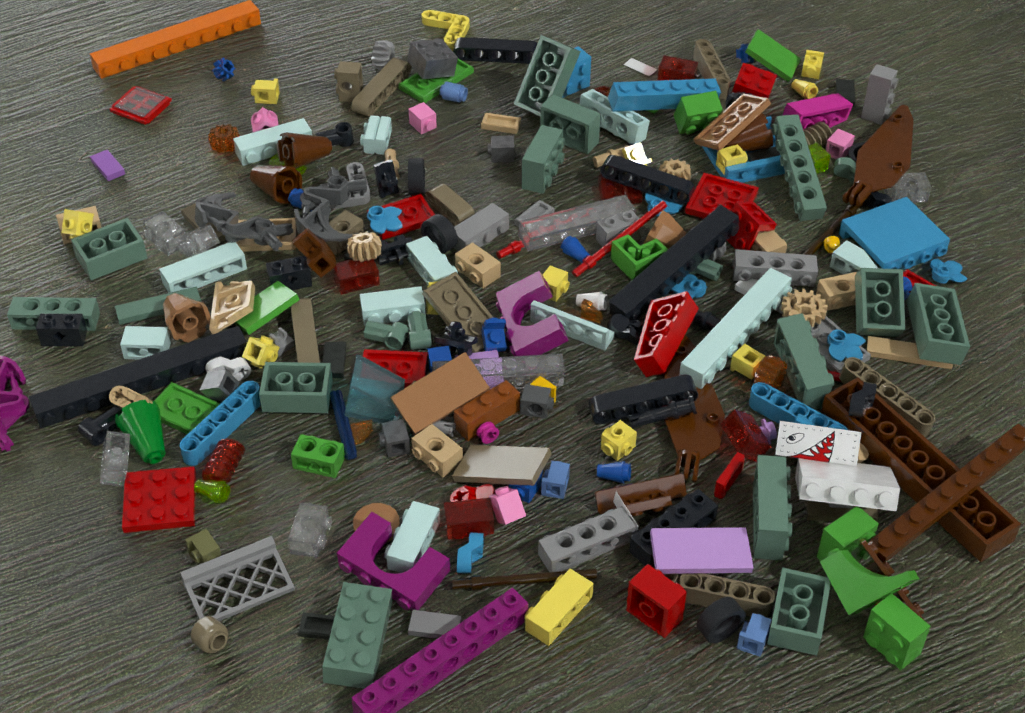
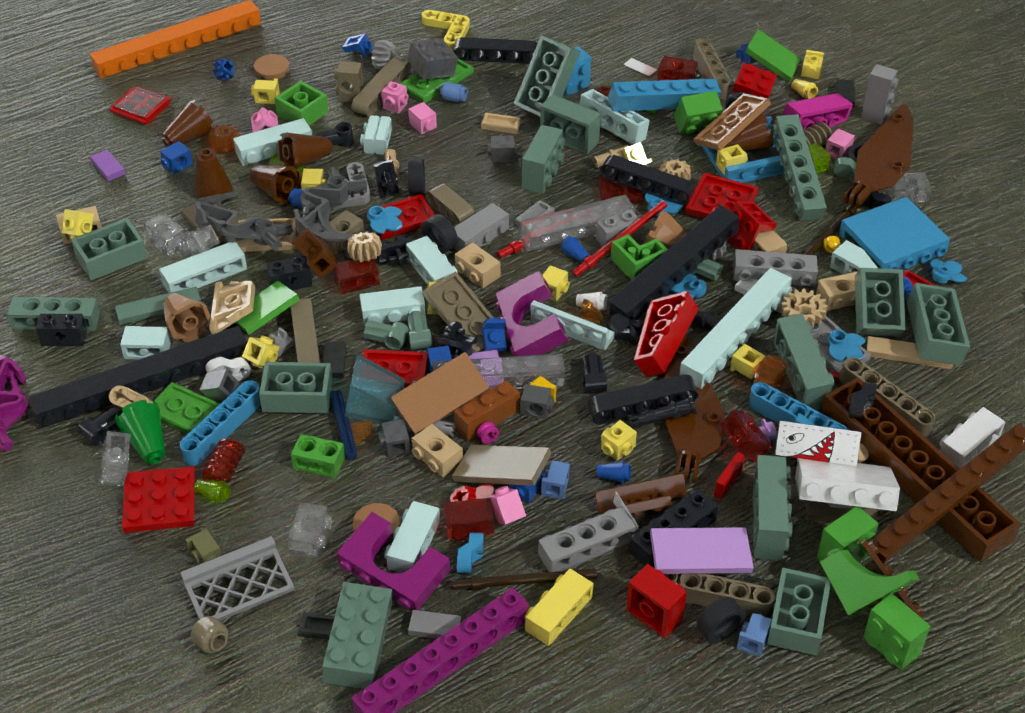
none -> blue brick [160,141,193,174]
none -> reddish brown cone [162,99,215,147]
none -> reddish brown cone [193,148,232,199]
none -> medium nougat tile [254,54,289,80]
none -> bright green brick [275,81,329,126]
none -> light yellow brick [301,169,327,191]
none -> blue bracket [342,34,373,58]
none -> bright pink brick [381,81,408,114]
none -> black piece [583,353,607,393]
none -> white brick [939,407,1005,469]

